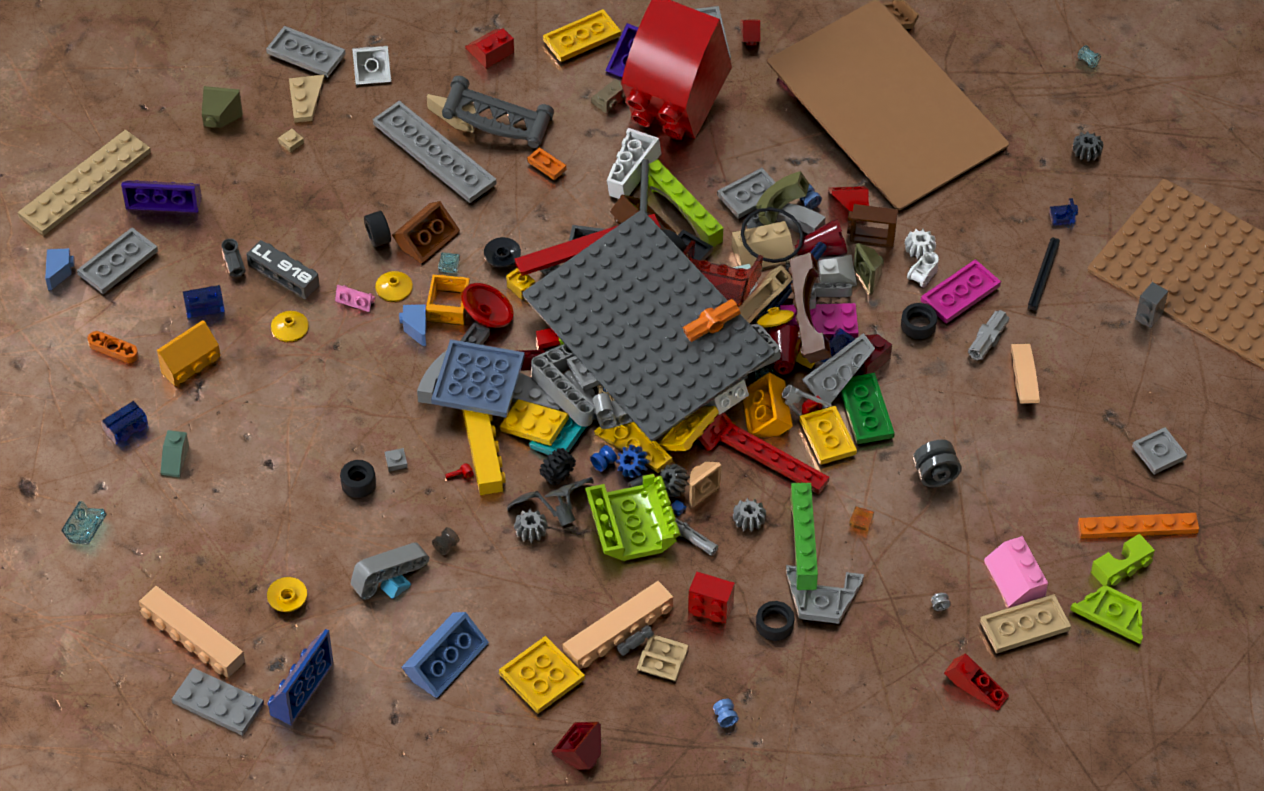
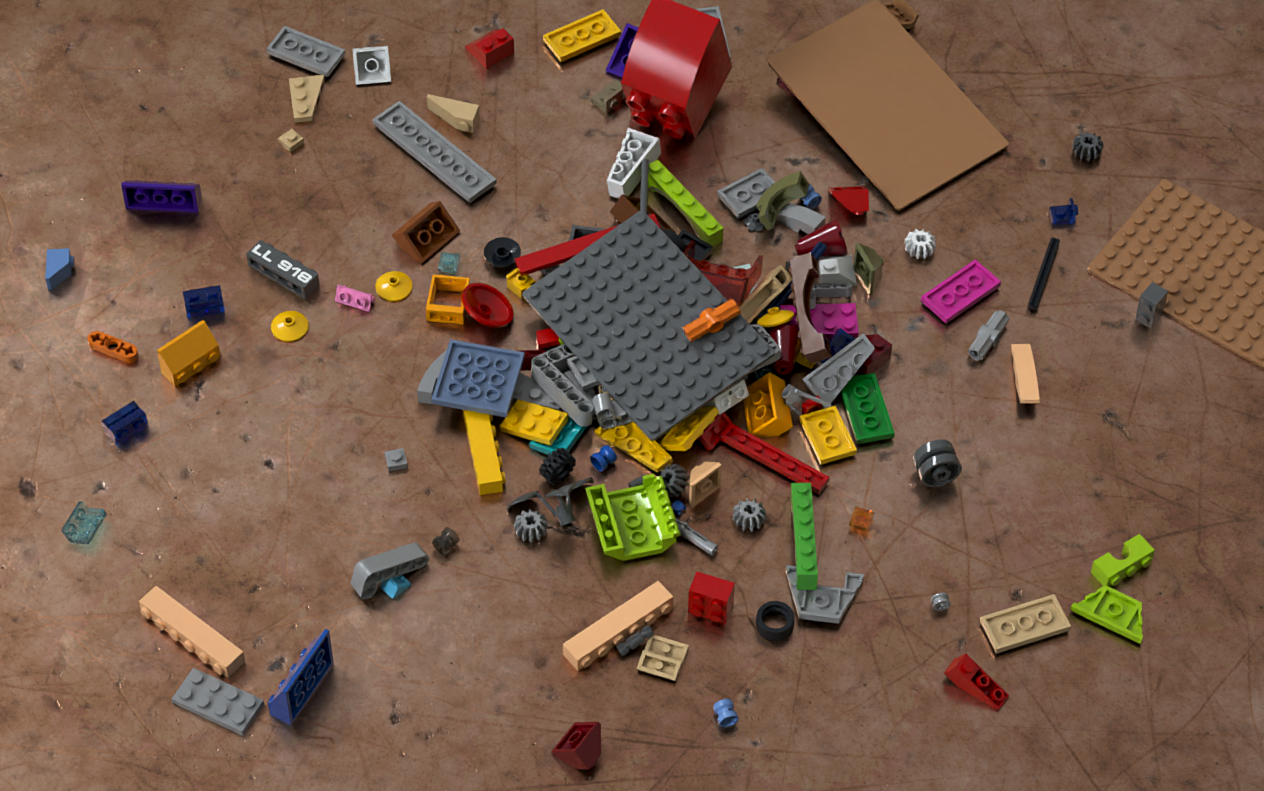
tan plate [18,130,151,236] -> none
light grey plate [77,228,158,294] -> none
sand green slope [160,430,189,477] -> none
olive slope [202,86,243,128] -> none
dark grey piece [221,239,246,278] -> none
yellow dish [267,577,307,612] -> none
black tyre [340,460,376,498] -> none
black tyre [364,211,391,247] -> none
medium blue slope [399,304,426,346] -> none
medium blue slope [401,612,489,698] -> none
dark grey piece [442,76,554,148] -> none
red hand [445,463,474,479] -> none
dark grey plate [460,322,490,345] -> none
yellow plate [499,636,585,714] -> none
orange plate [527,147,567,180] -> none
blue gear [615,445,650,478] -> none
tan slope [731,221,795,272] -> none
red slope [740,19,761,45] -> none
black piece [740,207,804,263] -> none
reddish brown window [847,204,898,247] -> none
black tyre [901,303,937,339] -> none
white piece [907,252,939,288] -> none
bright pink slope [984,536,1048,608] -> none
clear light blue bush [1077,45,1101,68] -> none
orange plate [1078,513,1199,539] -> none
light grey plate [1132,427,1187,474] -> none

